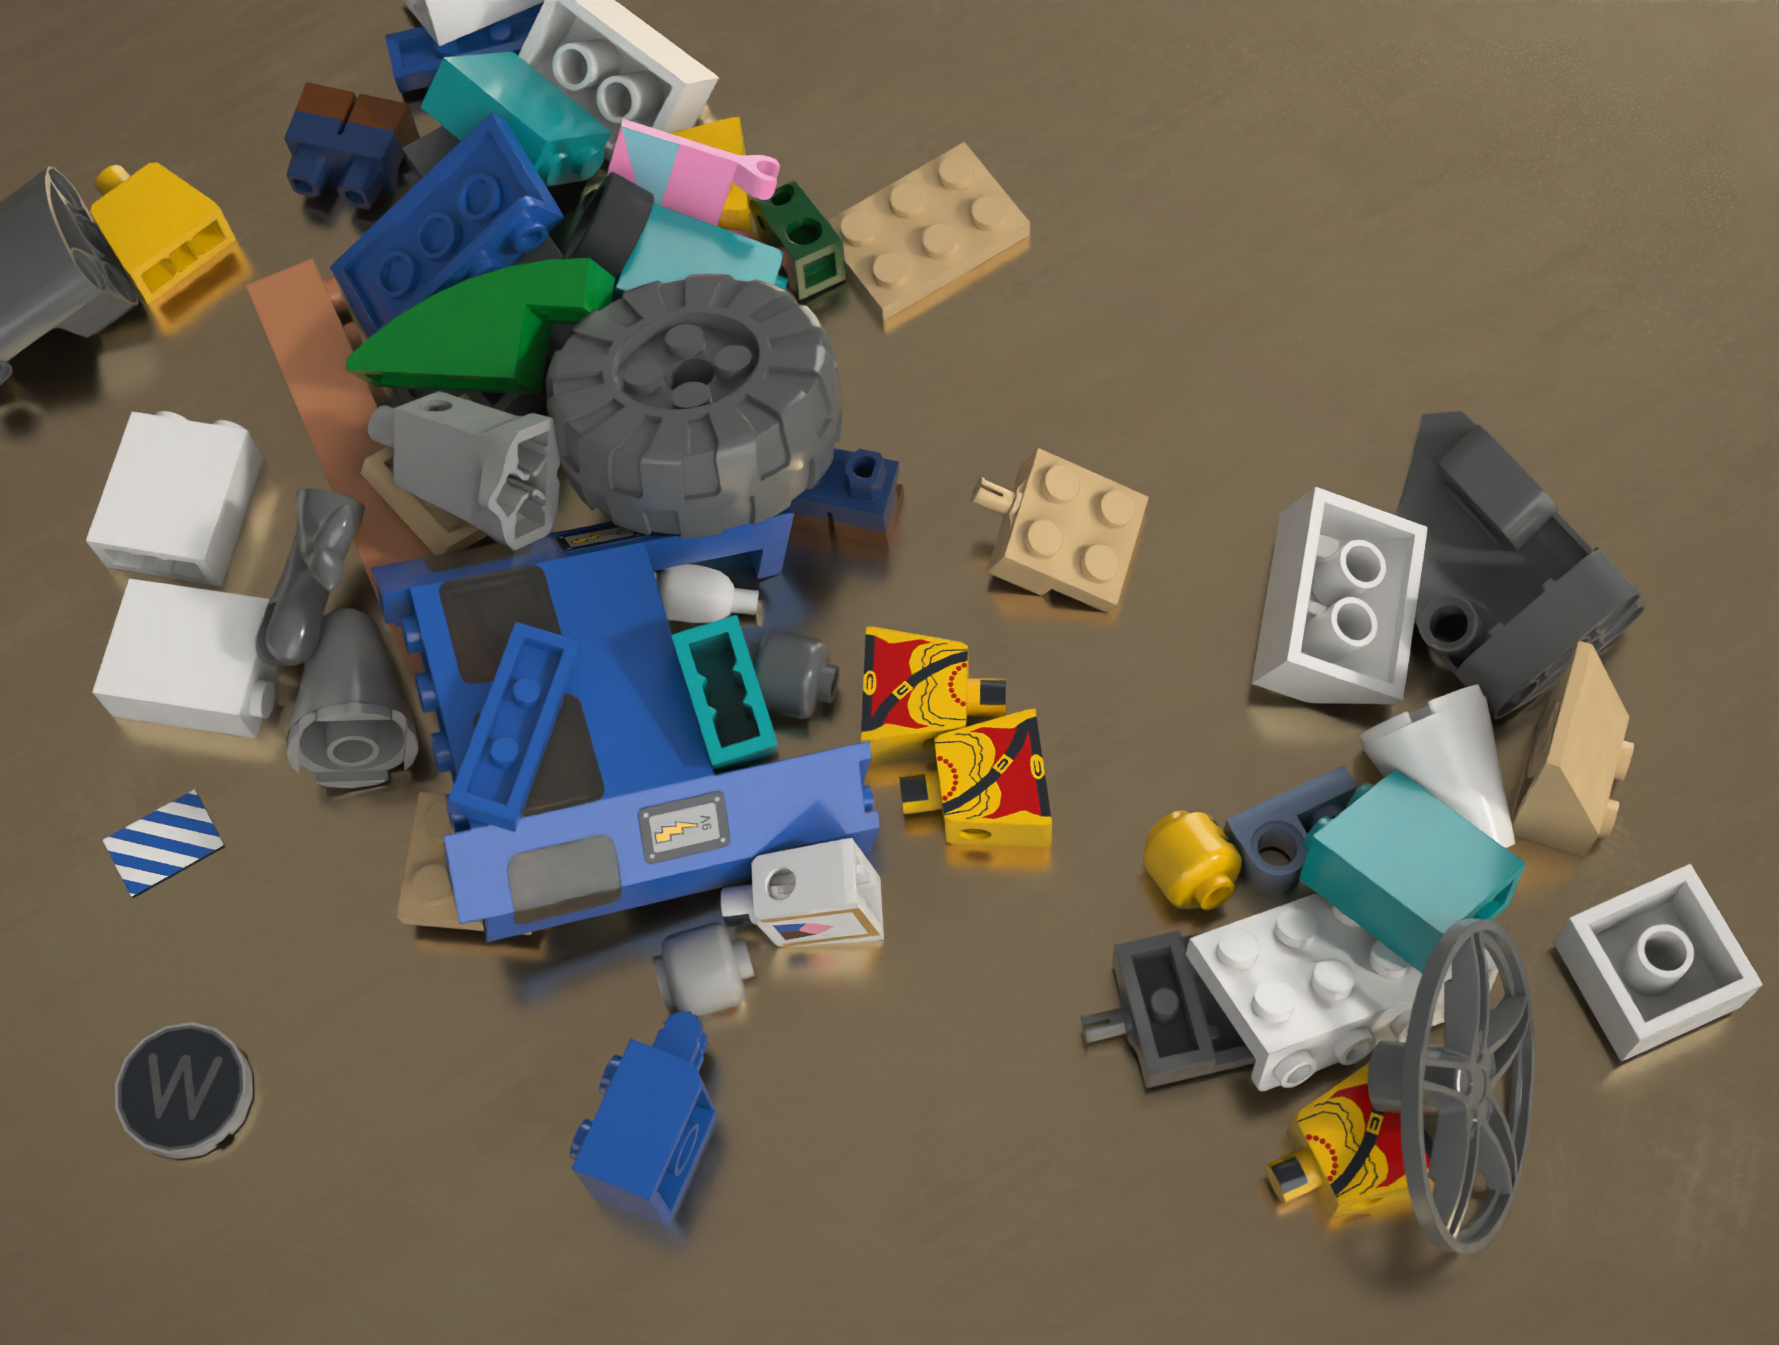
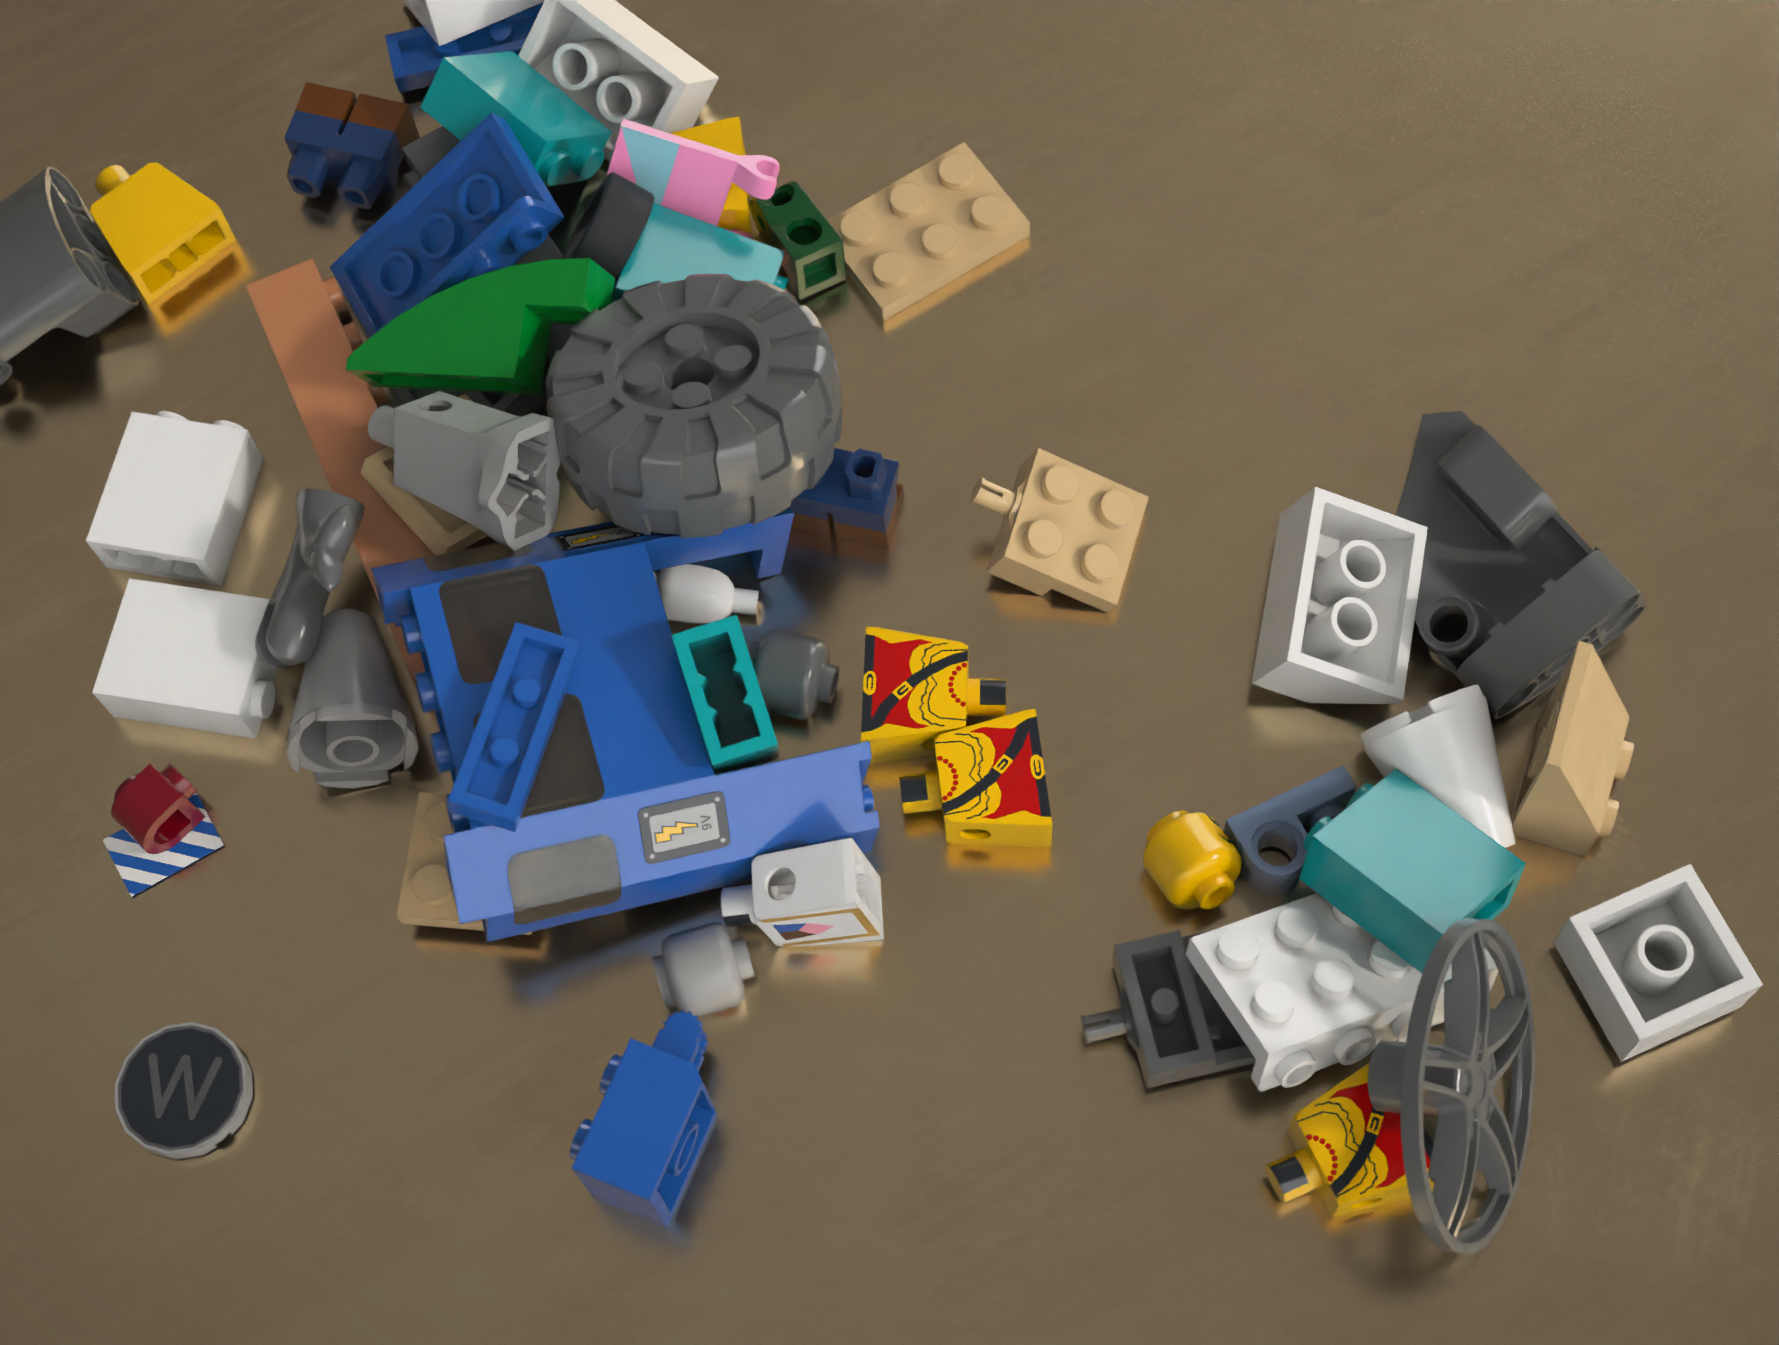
none -> dark red plate [111,763,206,854]

